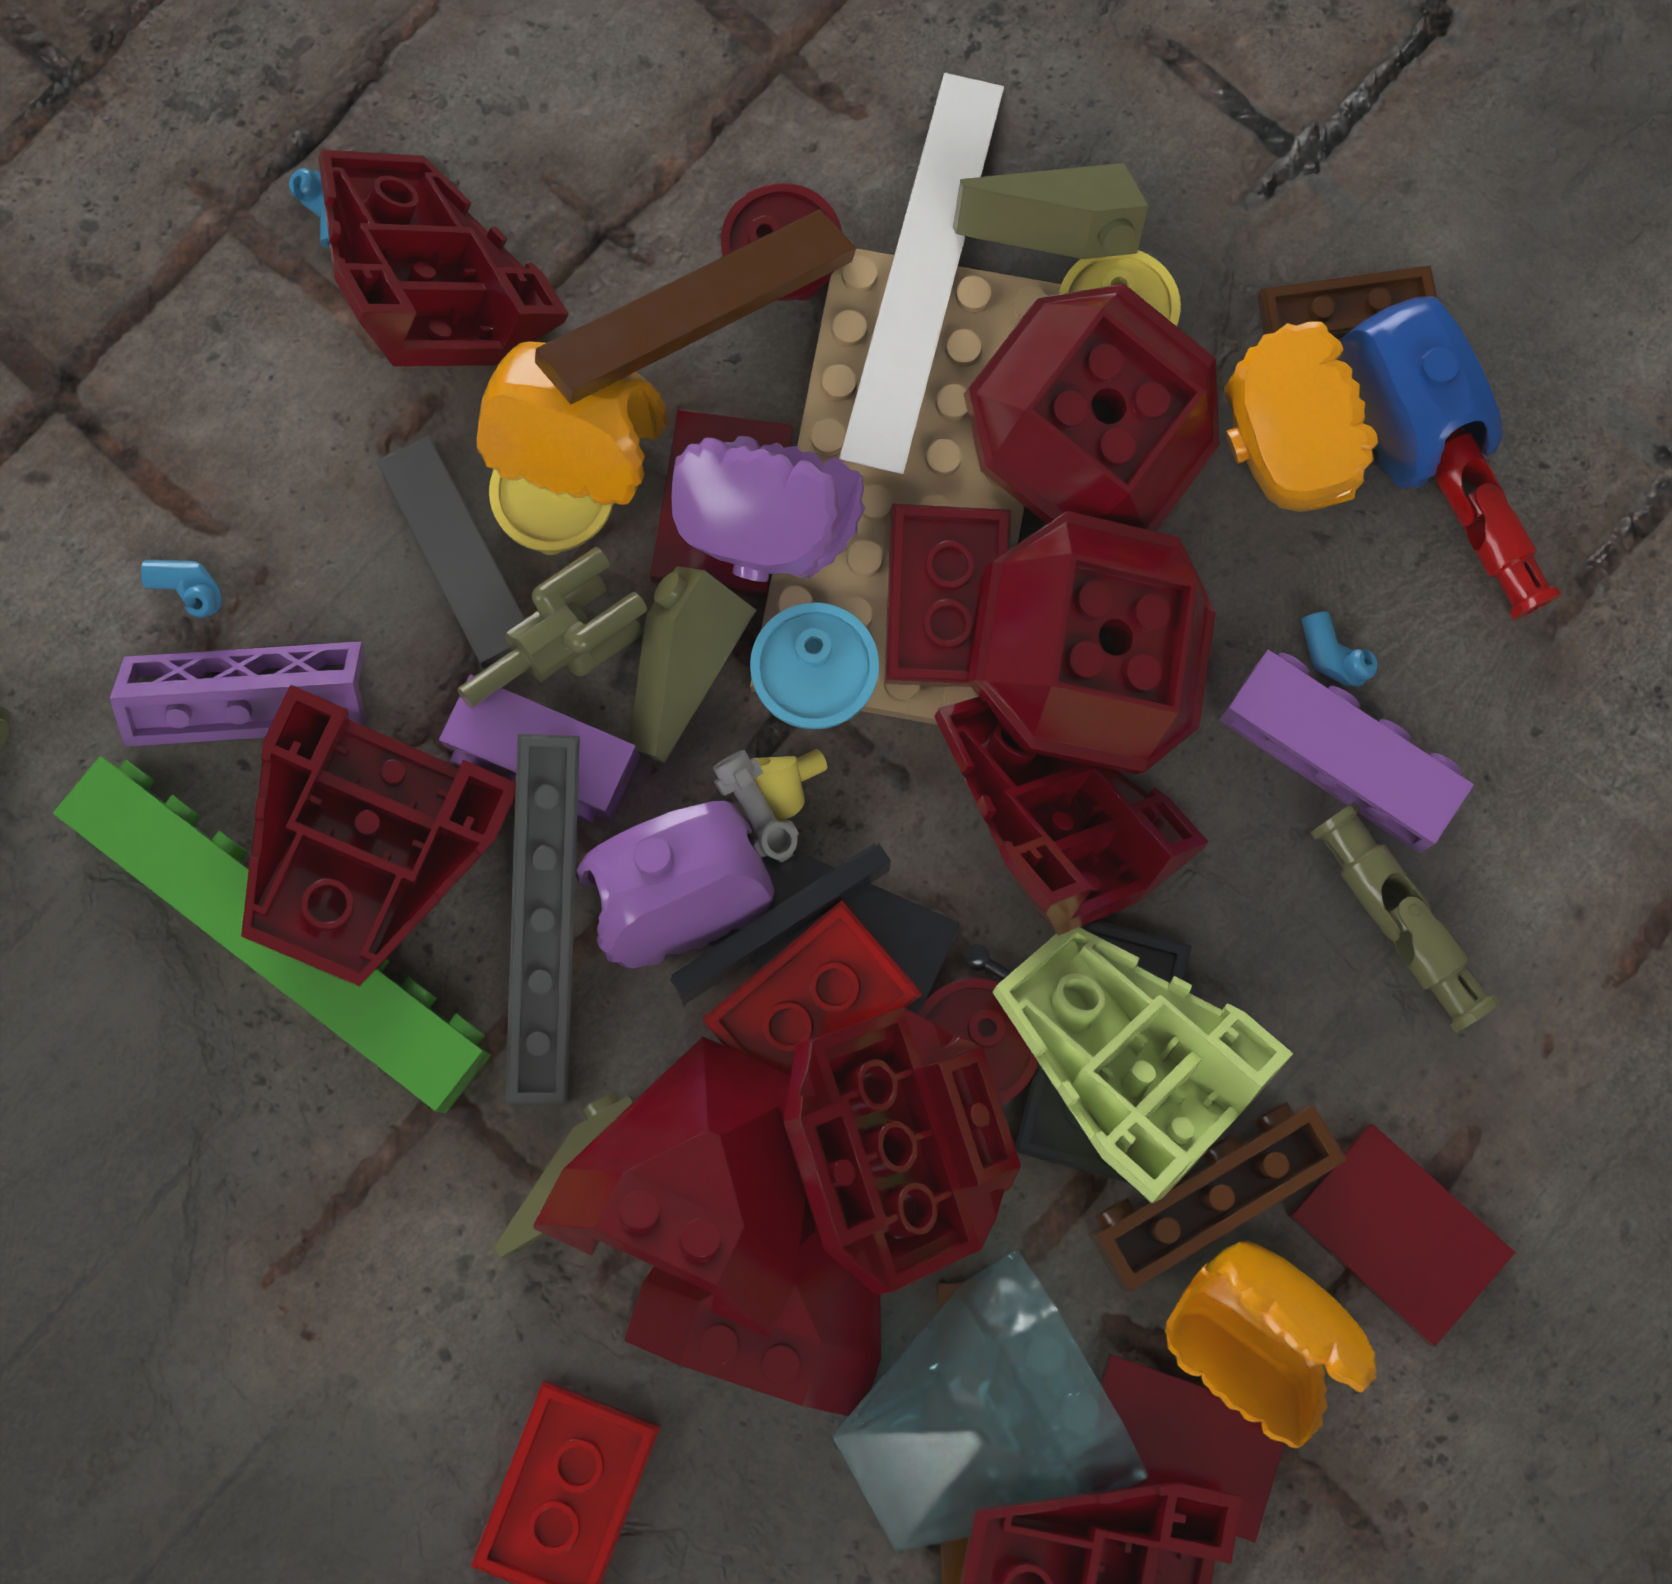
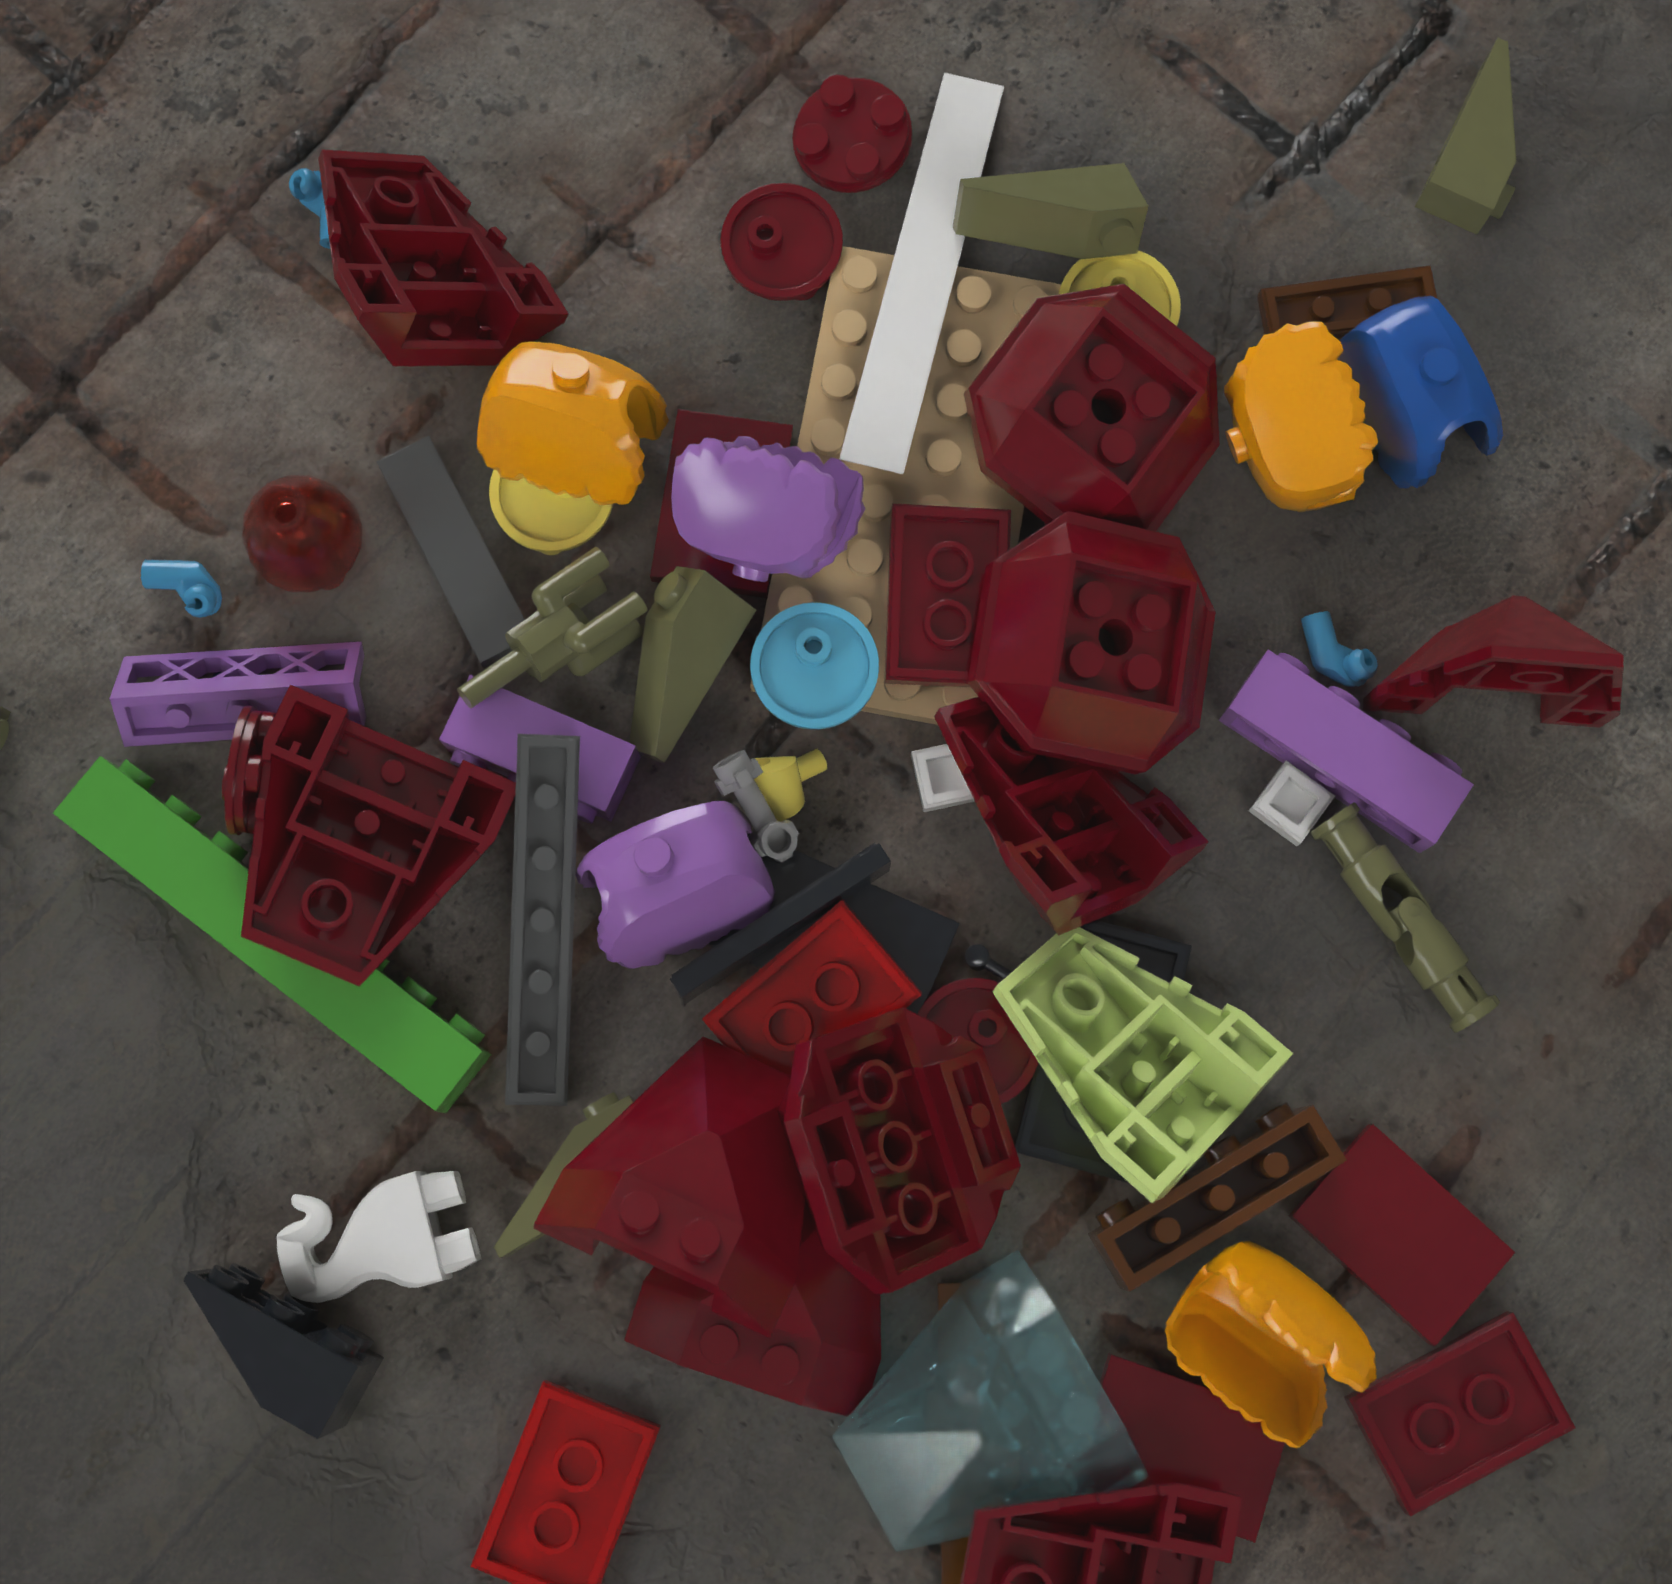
reddish brown tile [534,209,856,404] -> none
red piece [1433,427,1561,620] -> none
none -> black slope [183,1263,384,1439]
none -> dark red piece [222,706,276,836]
none -> clear red piece [242,475,362,592]
none -> white hips [277,1171,481,1303]
none -> dark red piece [793,74,913,193]
none -> white tile [911,744,975,812]
none -> white tile [1248,760,1335,846]
none -> dark red tile [1344,1311,1576,1517]
none -> dark red wedge [1363,596,1624,728]
none -> olive slope [1415,37,1516,235]

